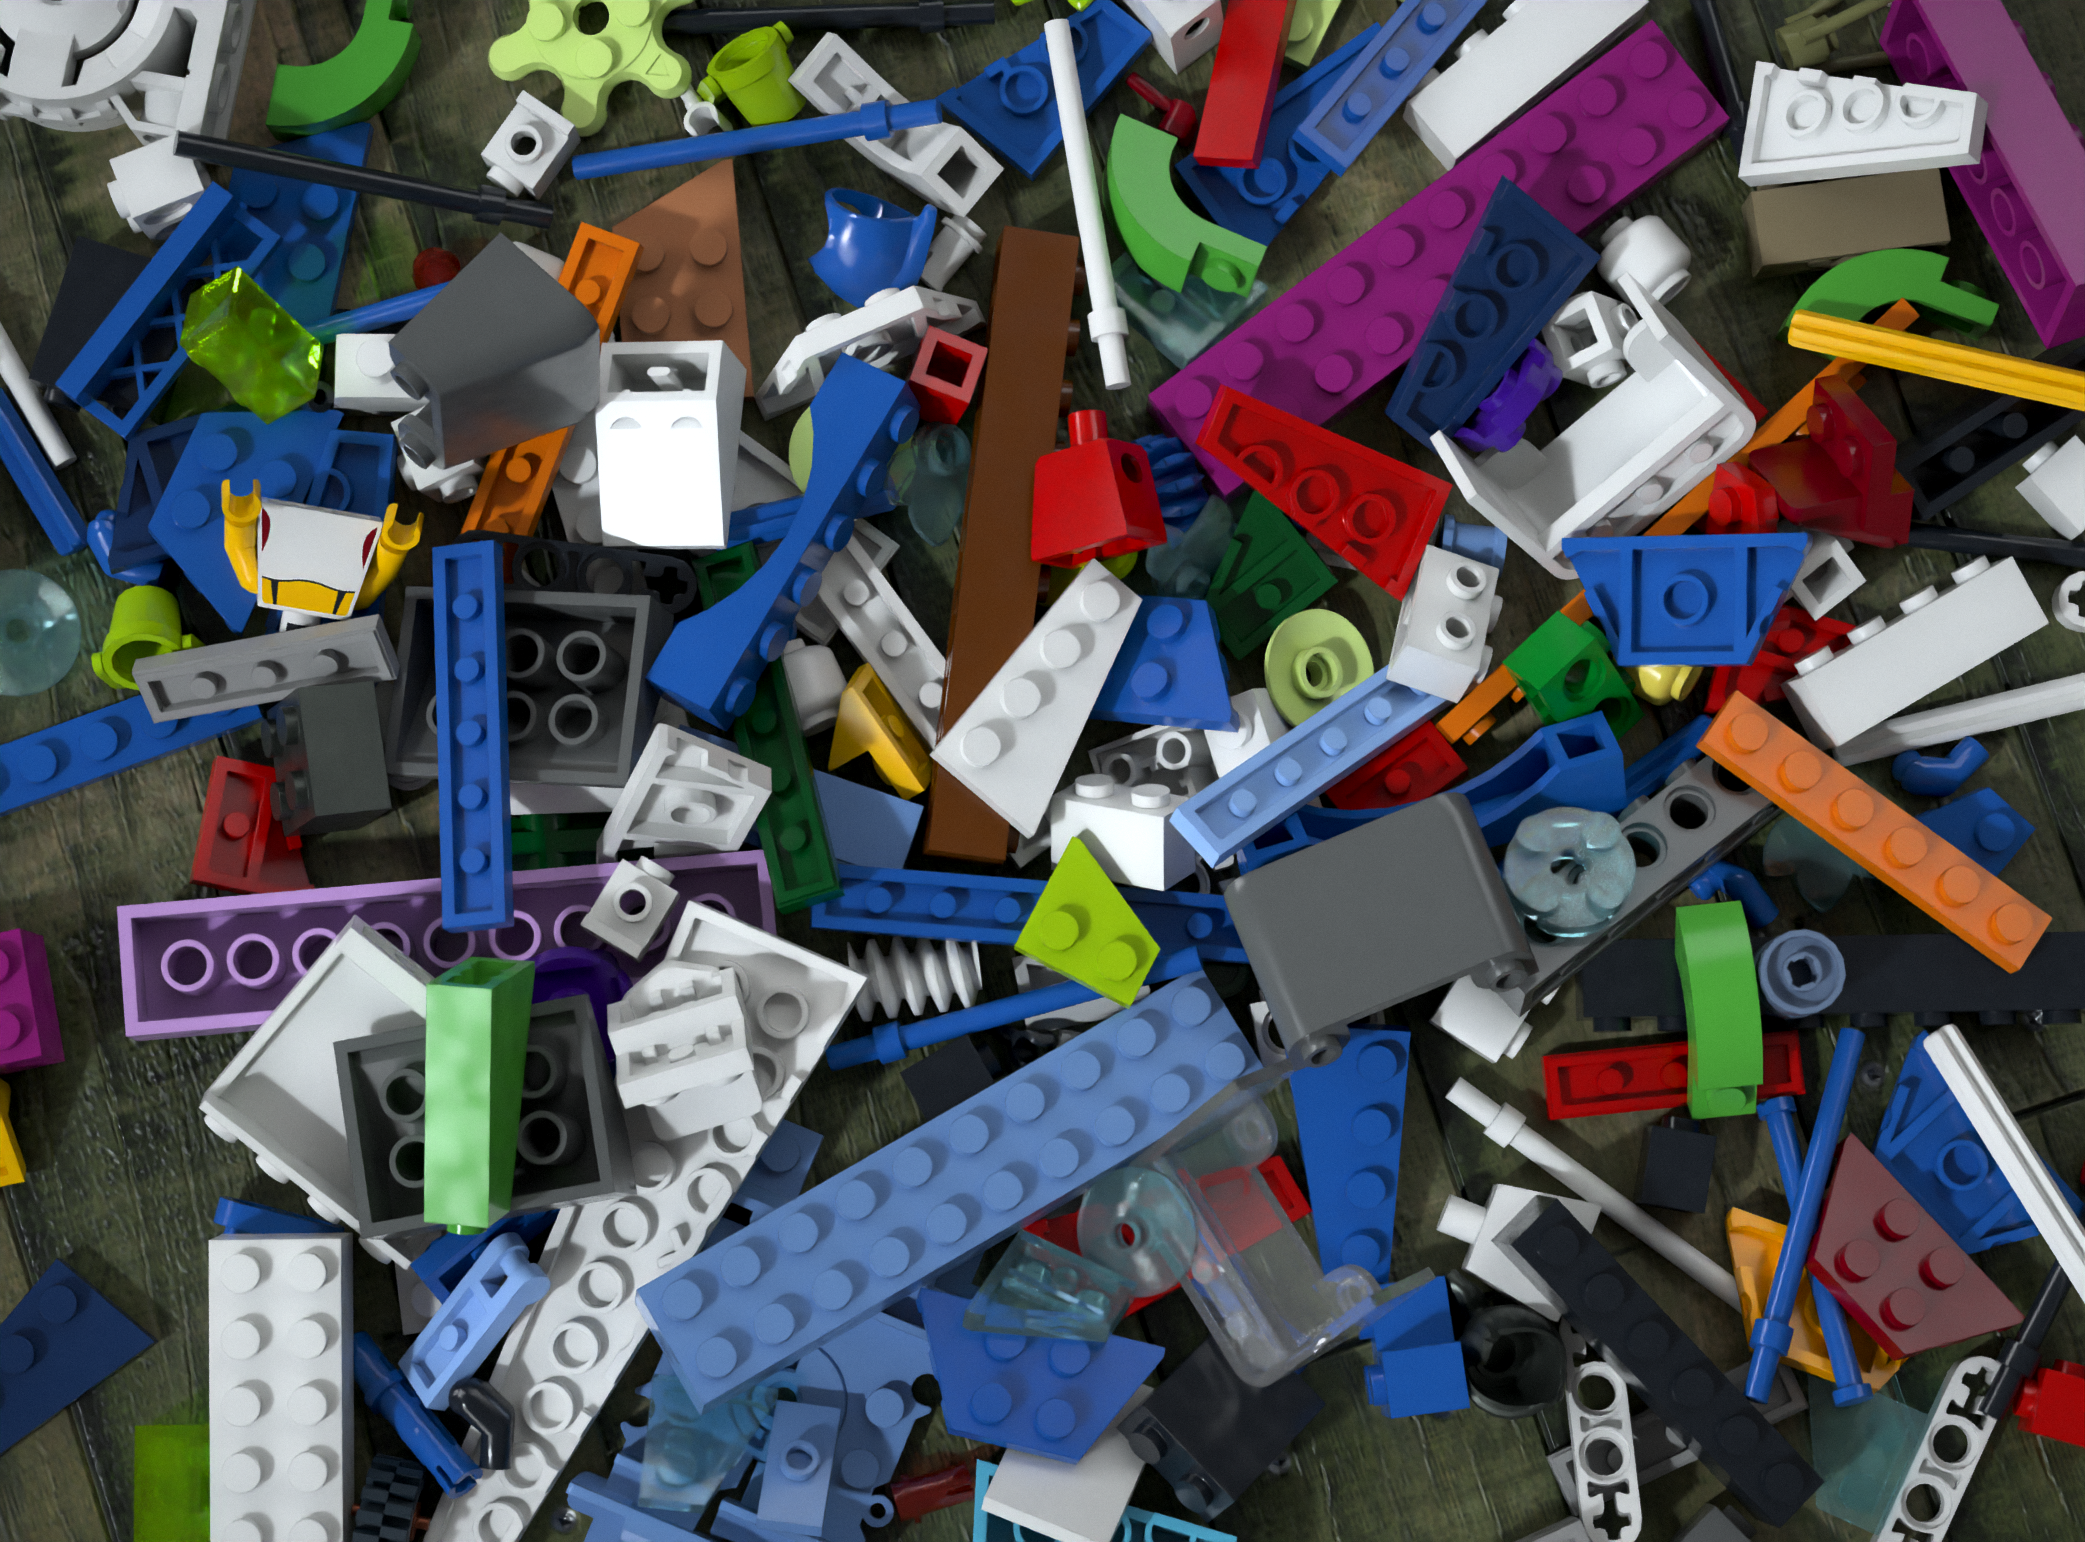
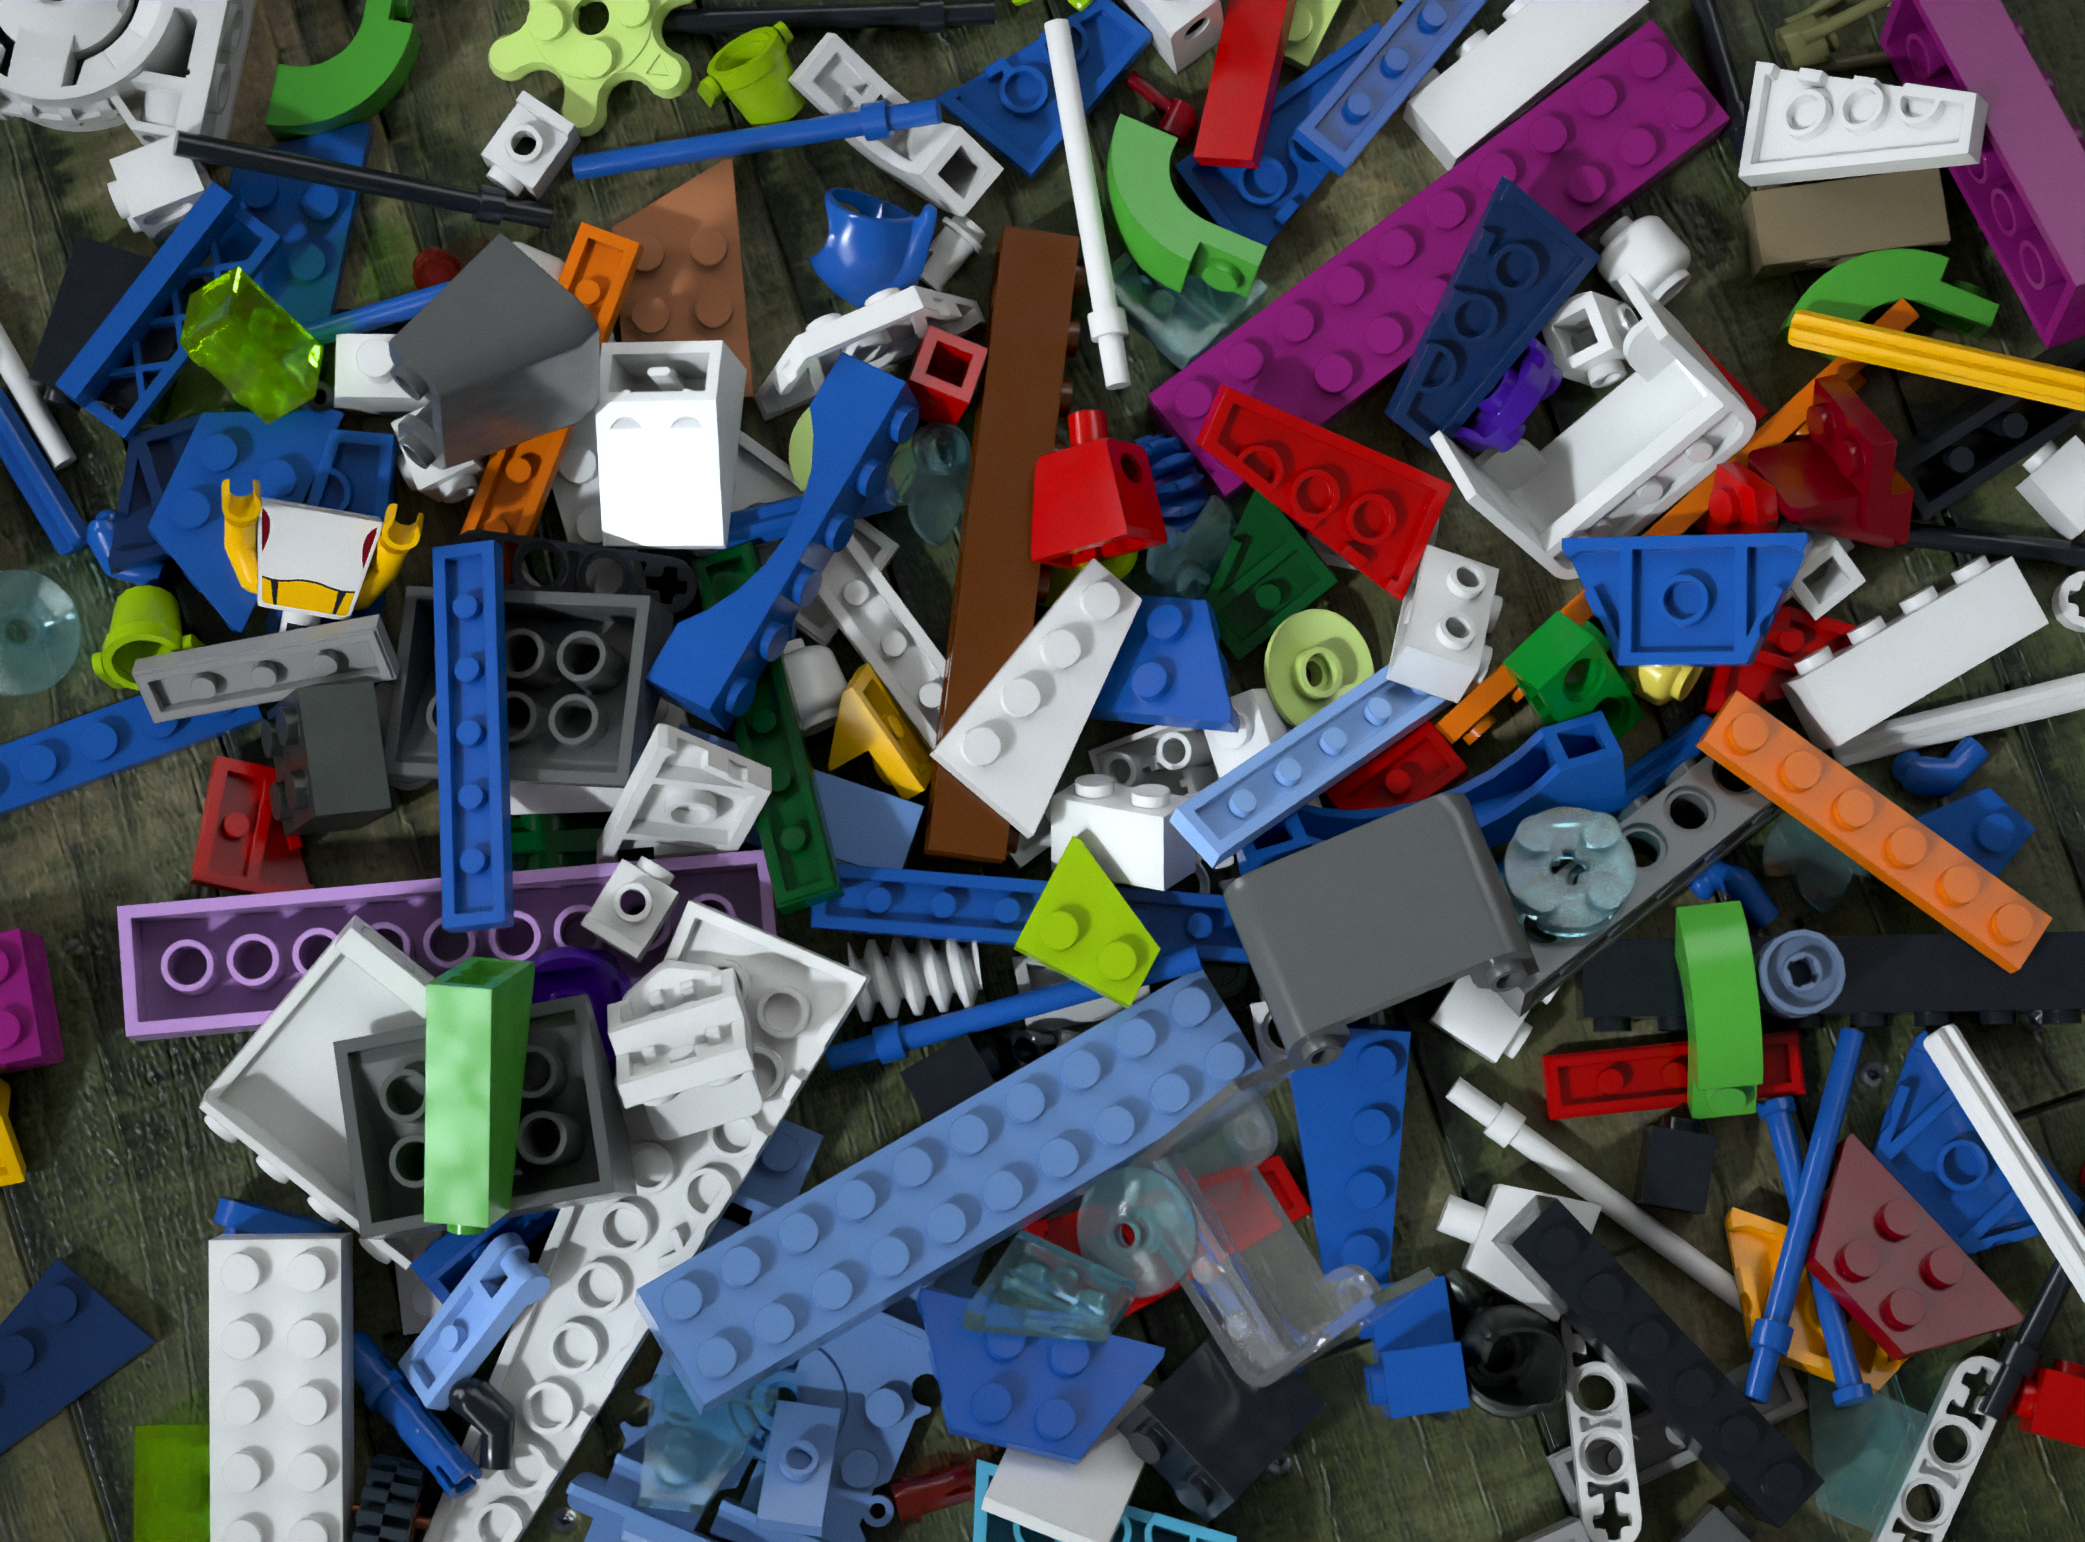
white hand [680,84,733,137] -> none
medium blue bush [1438,514,1508,578] -> none

